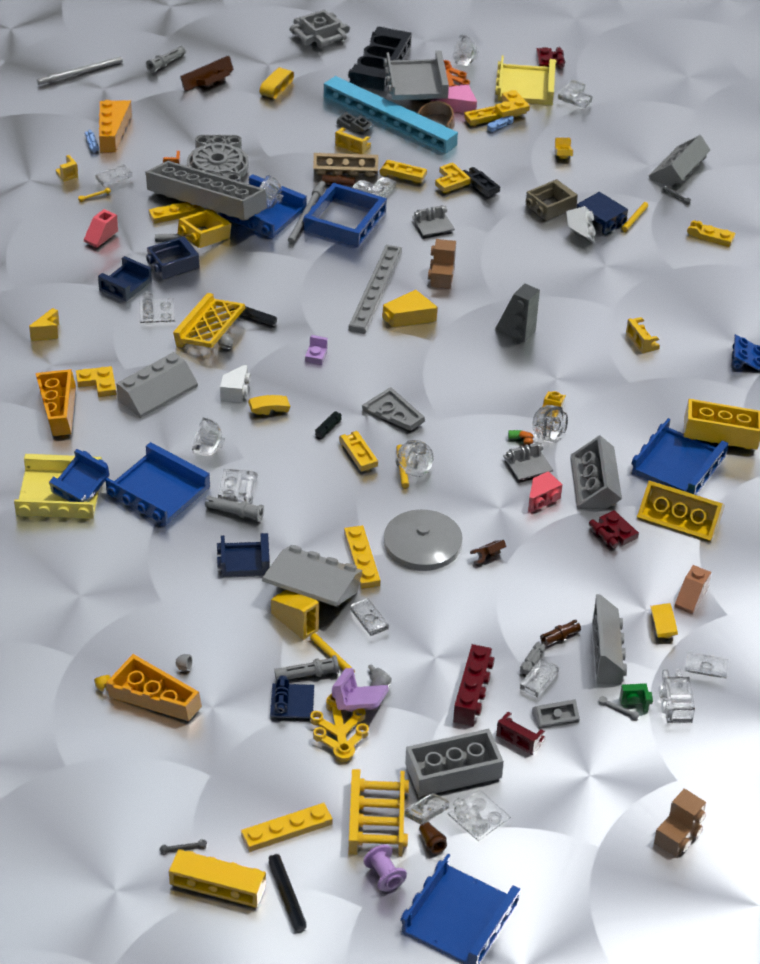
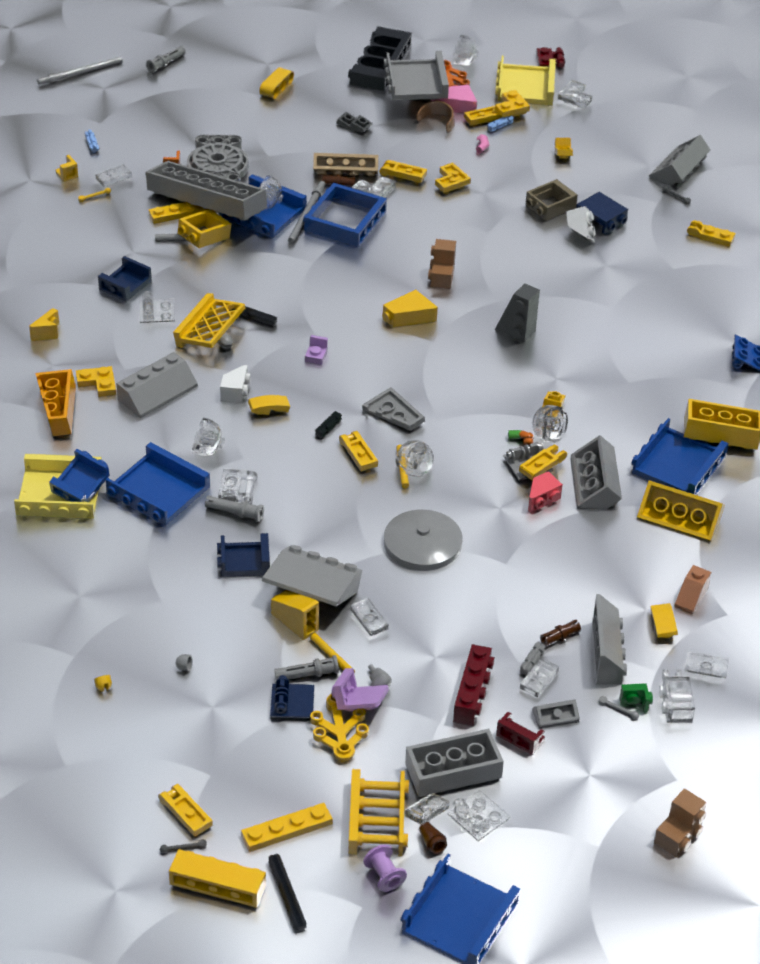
coral slope [84,209,118,247] -> none
light orange wedge [99,100,132,153] -> none
light orange wedge [106,654,202,721] -> none
dark blue window [146,236,200,280] -> none
reddish brown bracket [180,56,234,91] -> none
light grey brick [289,9,350,48] -> none
medium azure brick [323,76,458,154] -> none
yellow hinge [335,127,371,154] -> none
yellow plate [344,525,381,589] -> none
light grey tile [349,245,402,333] -> none
light grey hinge [412,205,455,236] -> none
black hinge [463,167,500,197] -> none
reddish brown plate [470,540,507,564] -> none
dark red plate [589,510,639,548] -> none
yellow bar [621,202,649,232] -> none
yellow hinge [626,317,660,353] -> none
none -> yellow plate [158,783,213,837]
none -> bright pink arm [476,134,490,154]
none -> yellow hinge [519,444,568,481]

